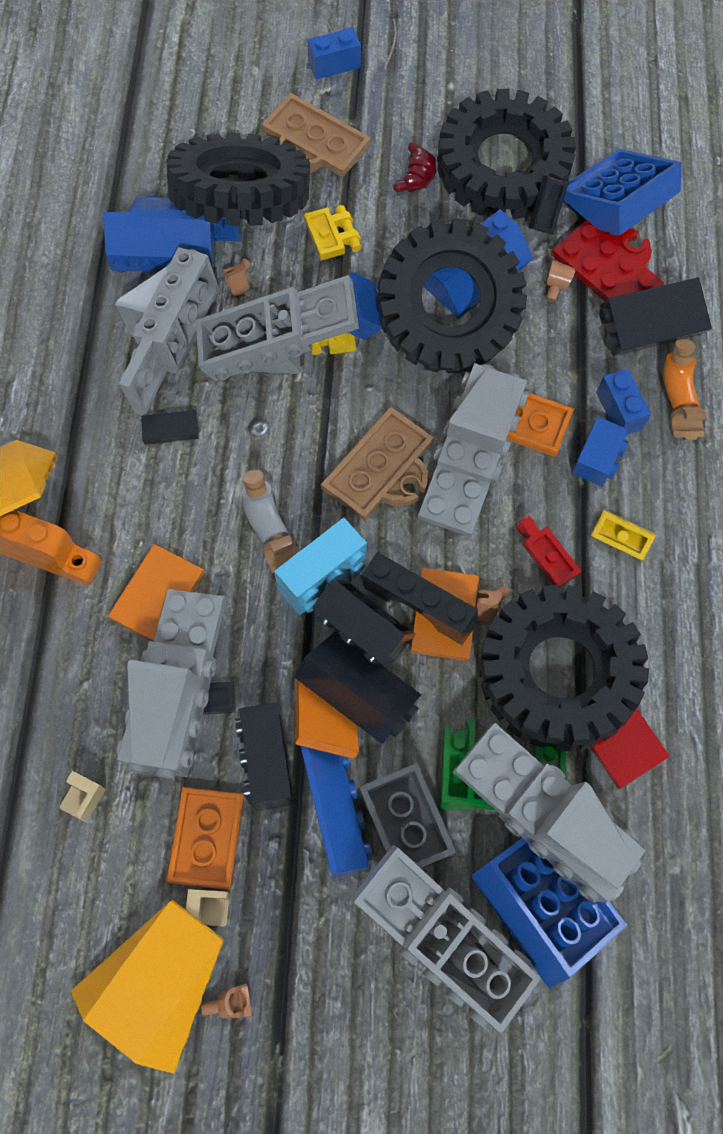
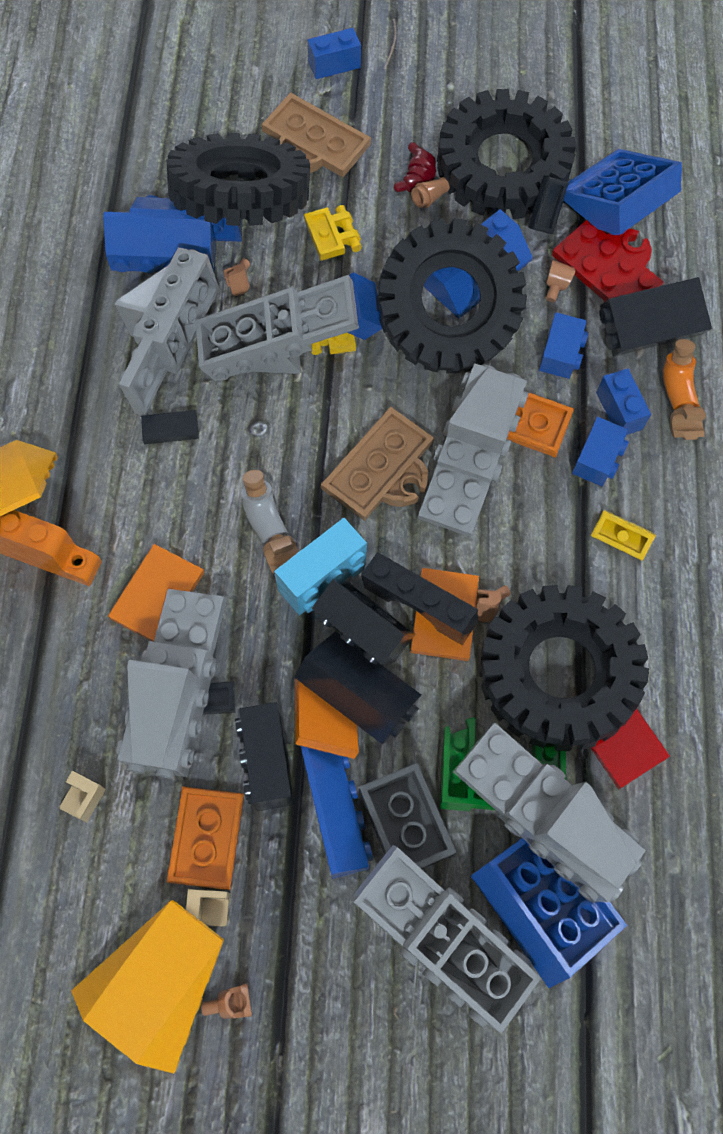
red plate [516,515,582,589] -> none
none -> nougat cone [411,177,449,208]
none -> blue brick [539,312,589,379]

